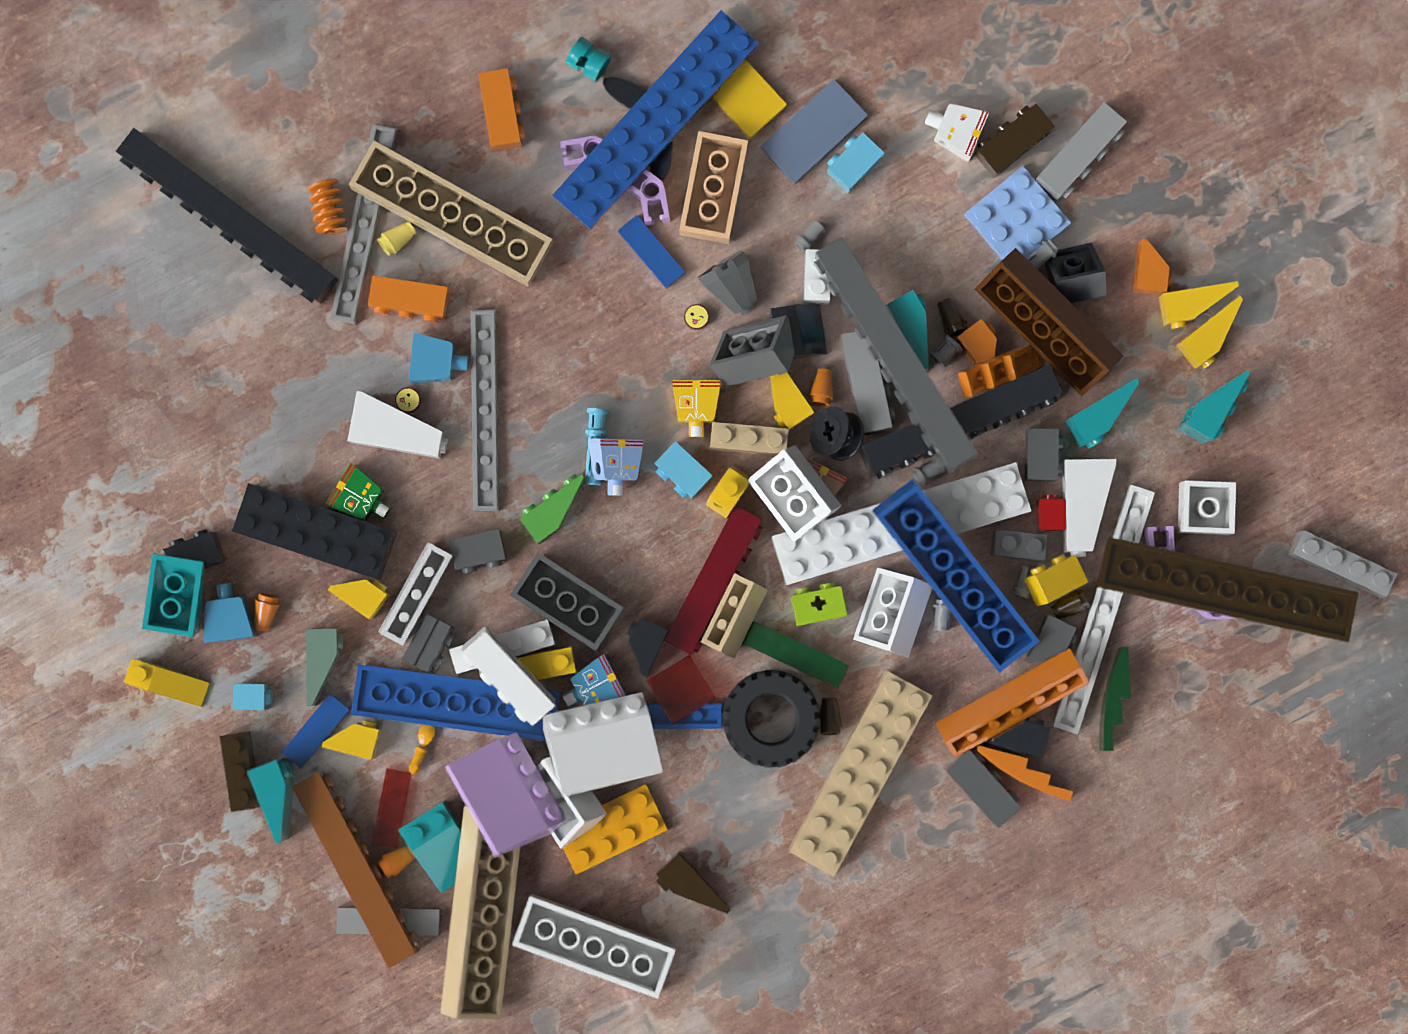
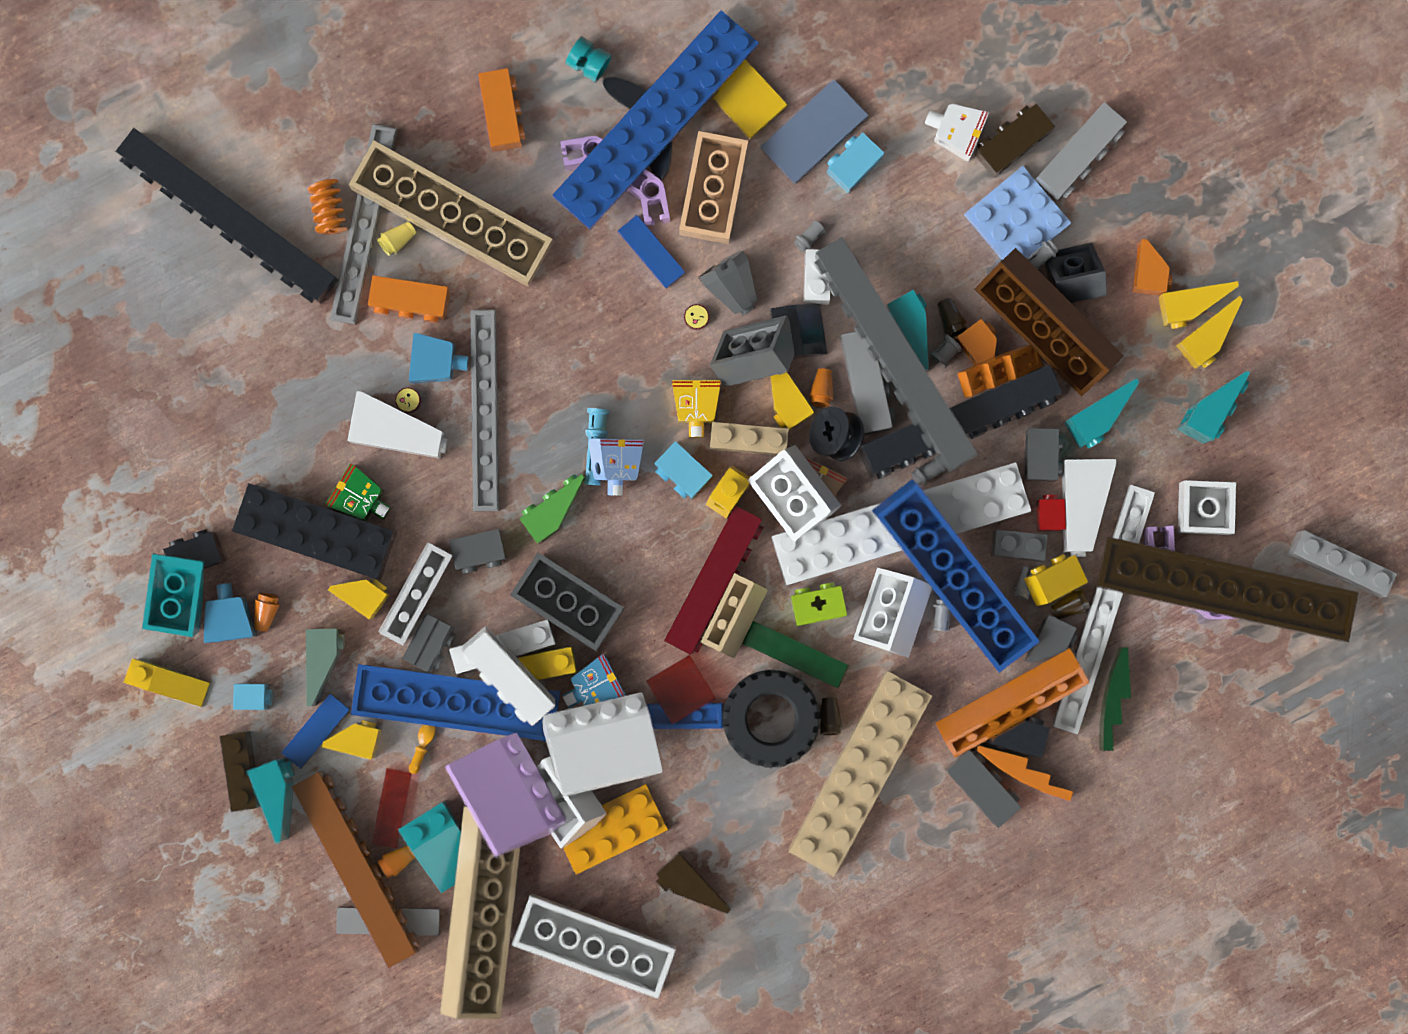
black slope [627,618,668,677] -> none

